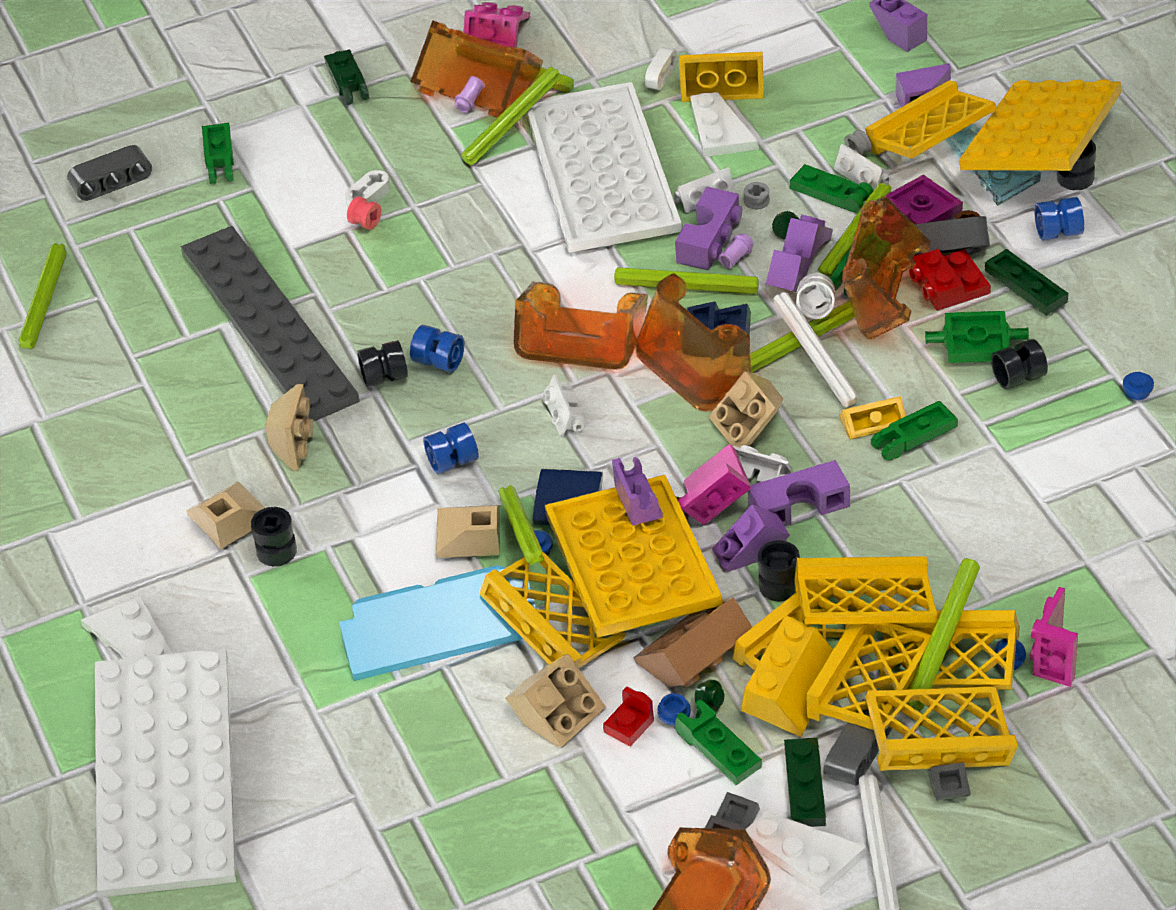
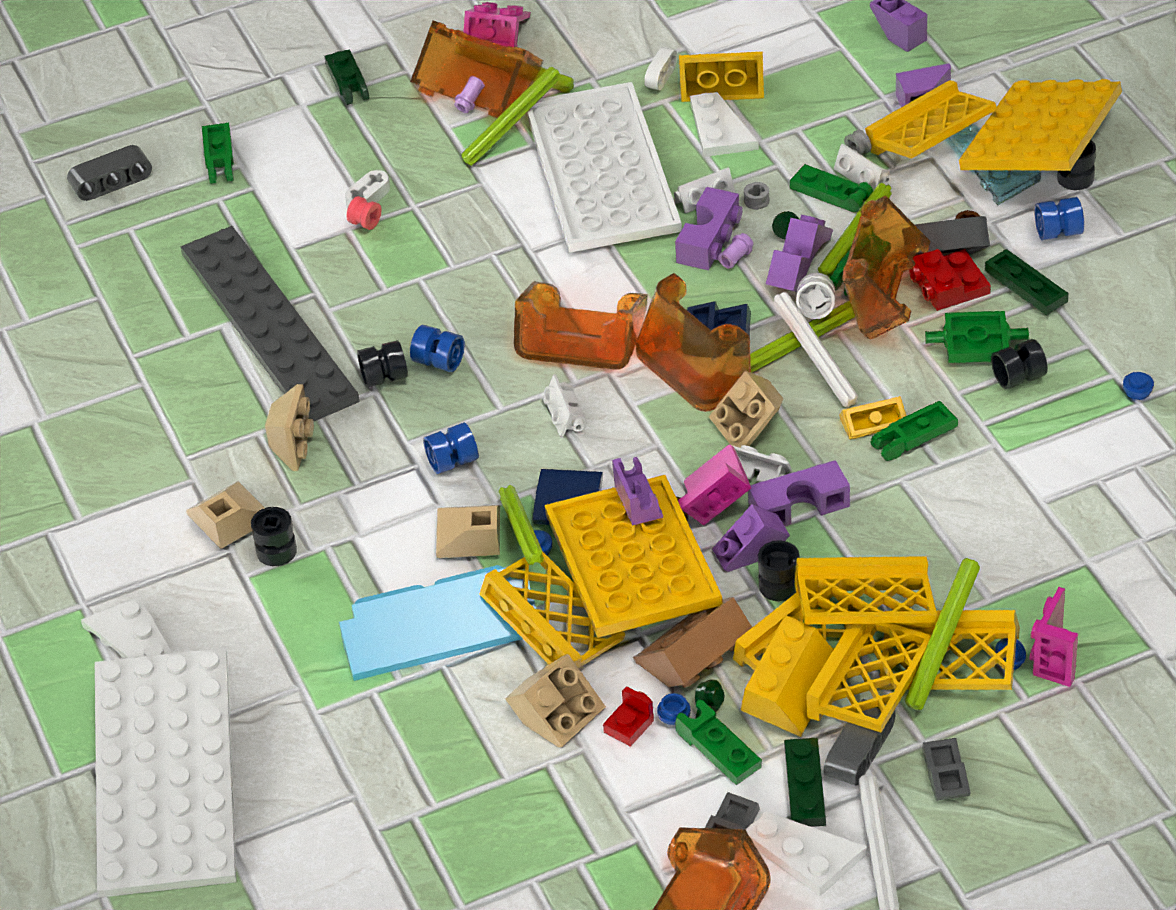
lime axle [18,243,67,349] -> none
lime axle [614,267,759,294] -> none
yellow fence [865,687,1018,771] -> none
magenta plate [874,174,963,243] -> none

